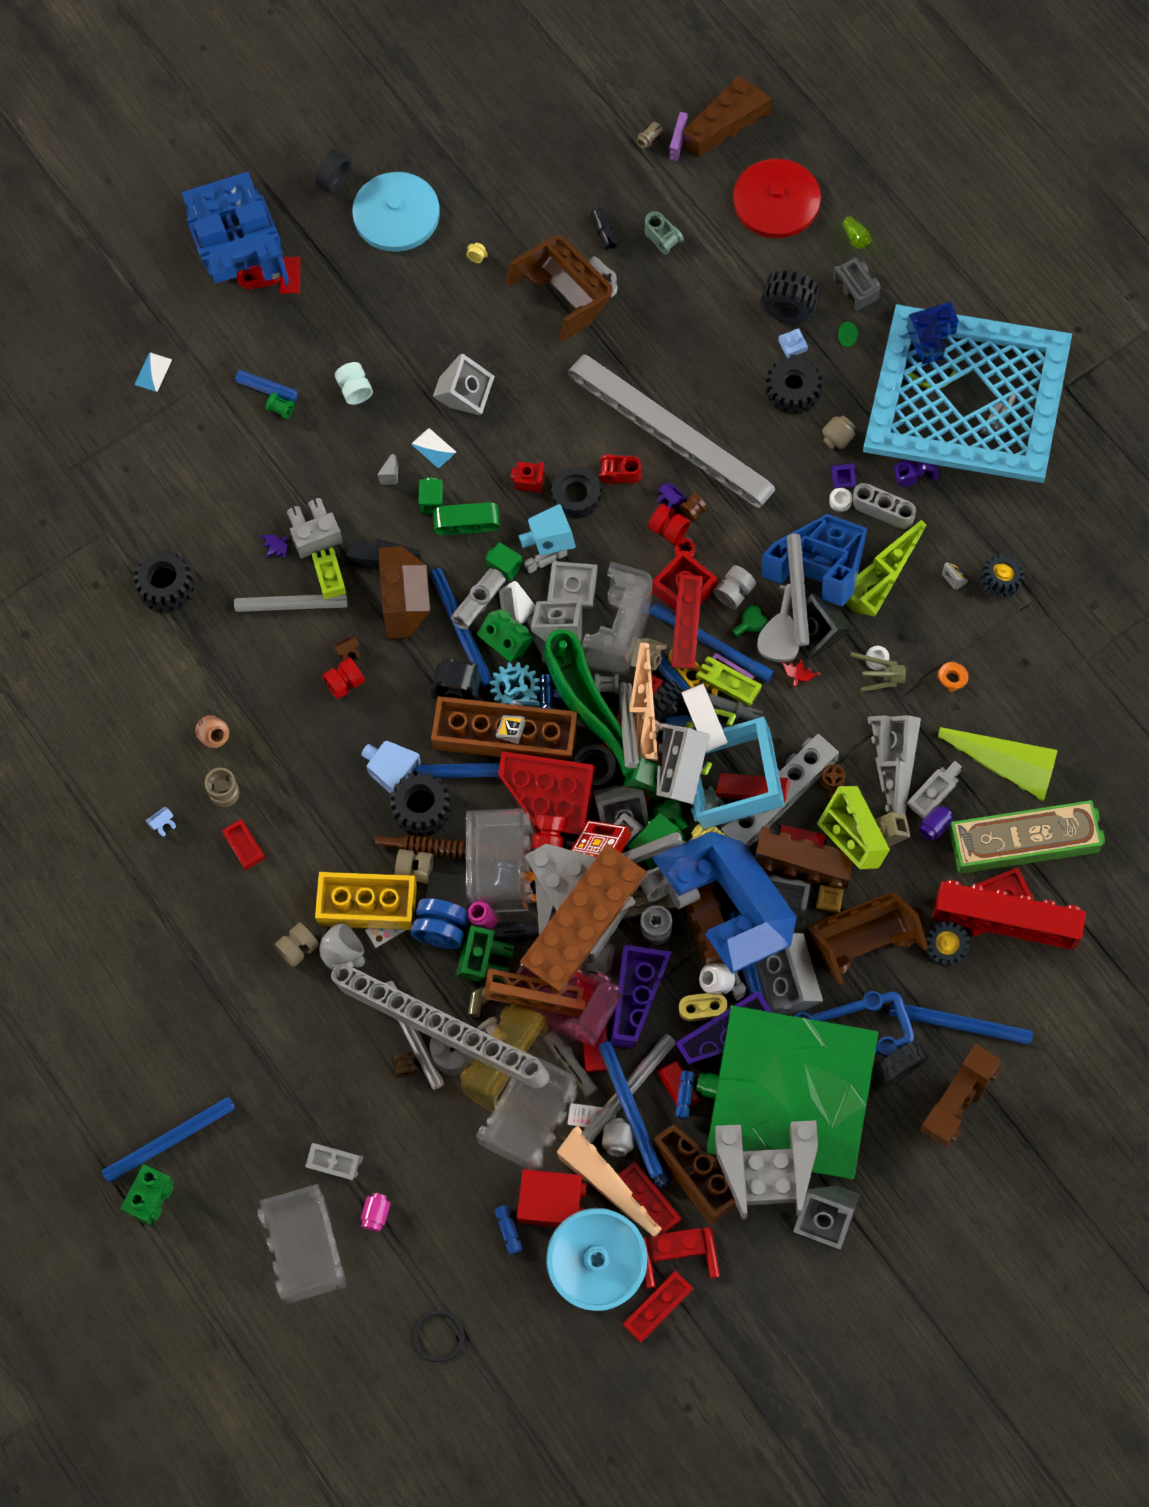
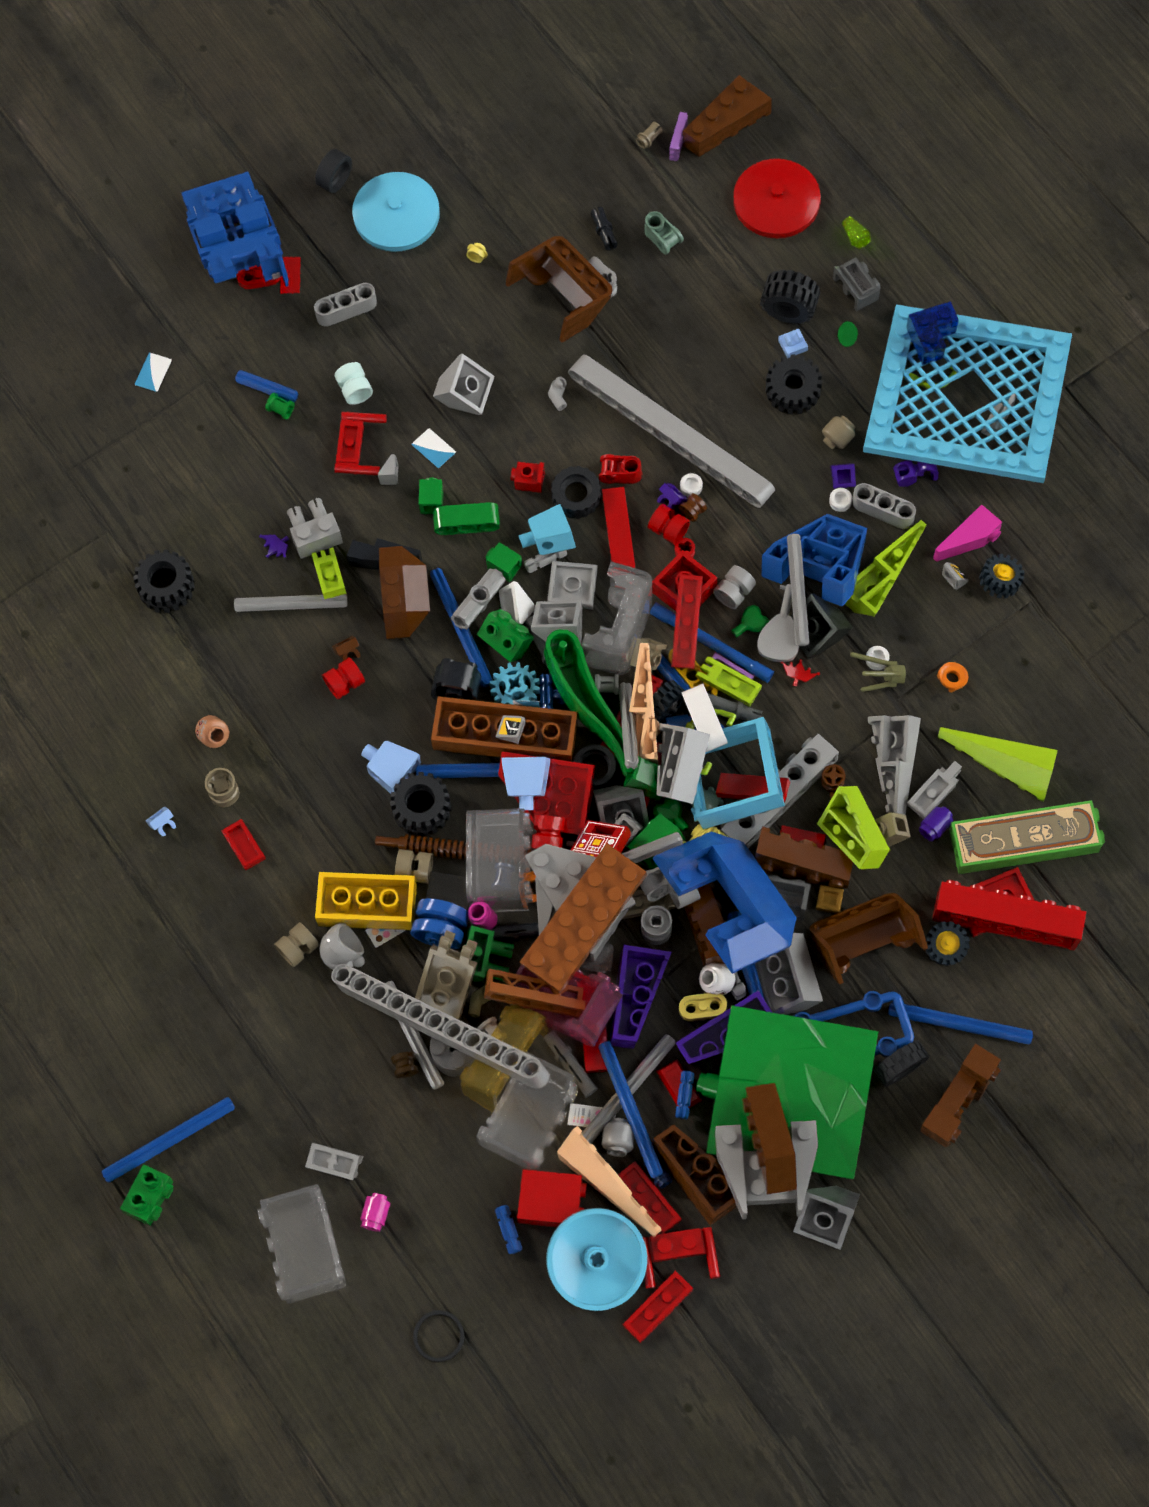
none -> light grey beam [314,283,377,326]
none -> red plate [335,412,387,475]
none -> dark tan tile [415,930,478,1020]
none -> light blue torso [502,757,550,811]
none -> light grey arm [548,377,567,411]
none -> red tile [602,487,636,574]
none -> white tile [680,473,703,497]
none -> reddish brown wedge [742,1083,797,1195]
none -> dark pink slope [933,505,1002,562]

